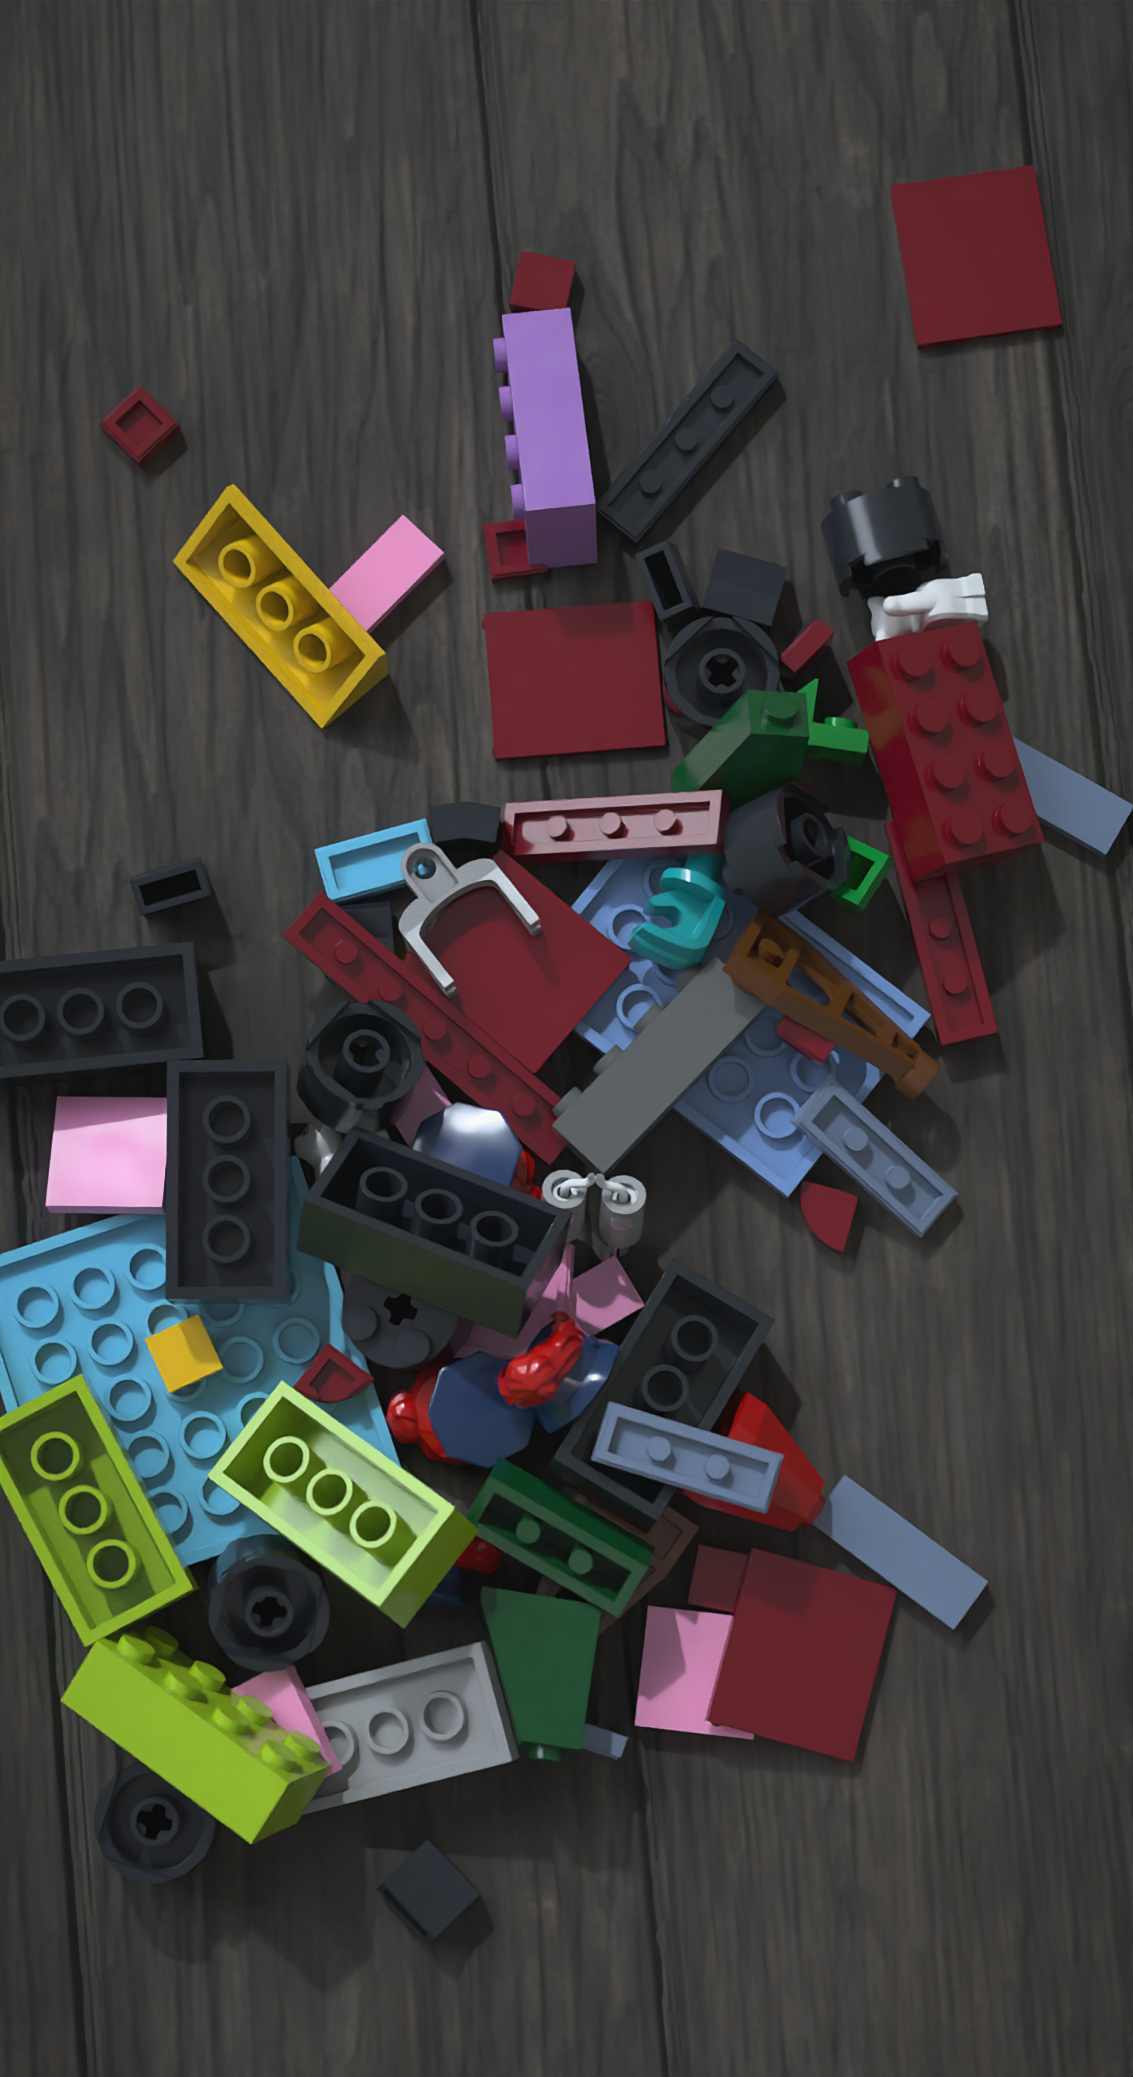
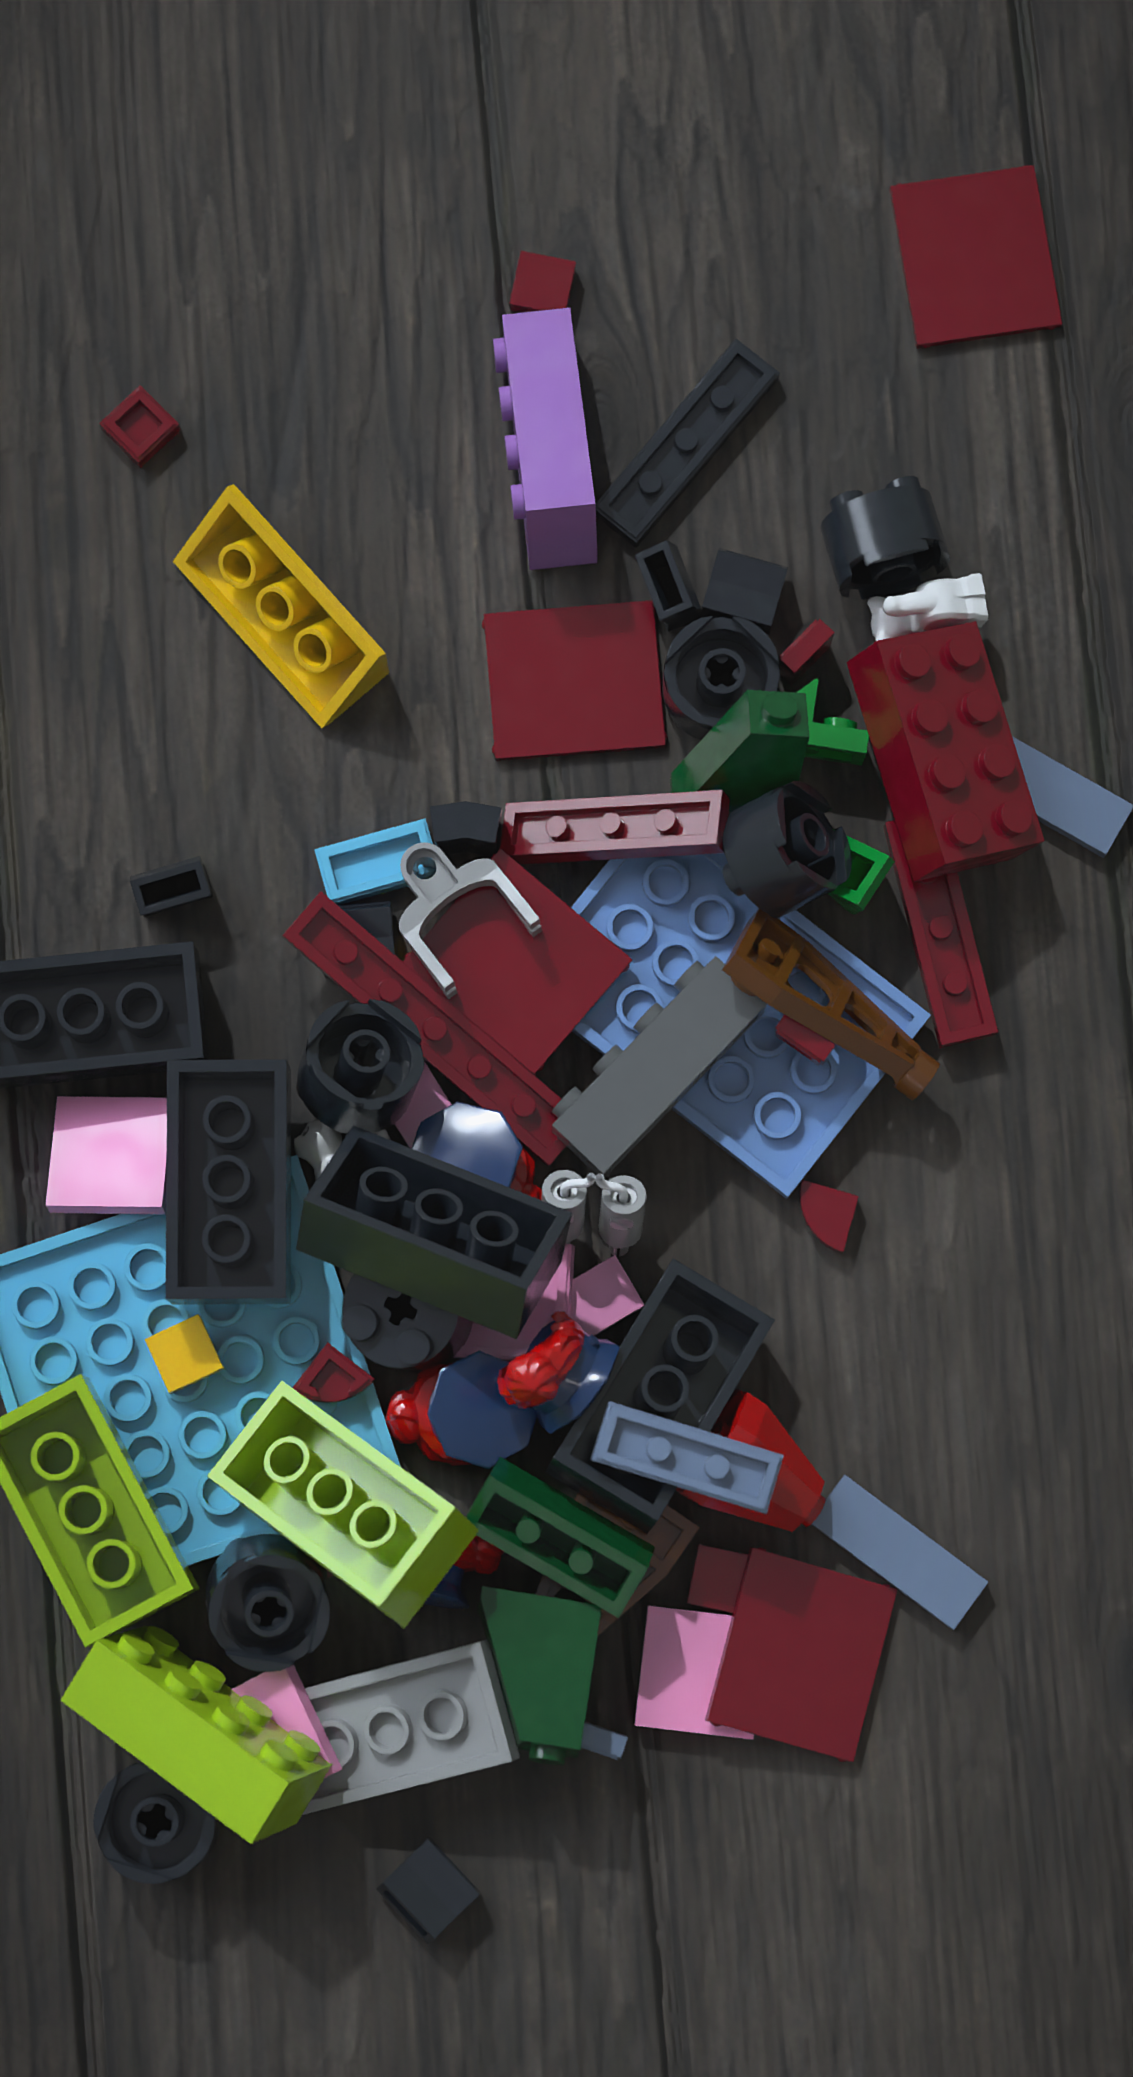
bright pink tile [329,515,445,634] -> none
dark red tile [483,519,548,583] -> none
teal piece [627,853,728,970] -> none
sand blue tile [789,1077,958,1238] -> none

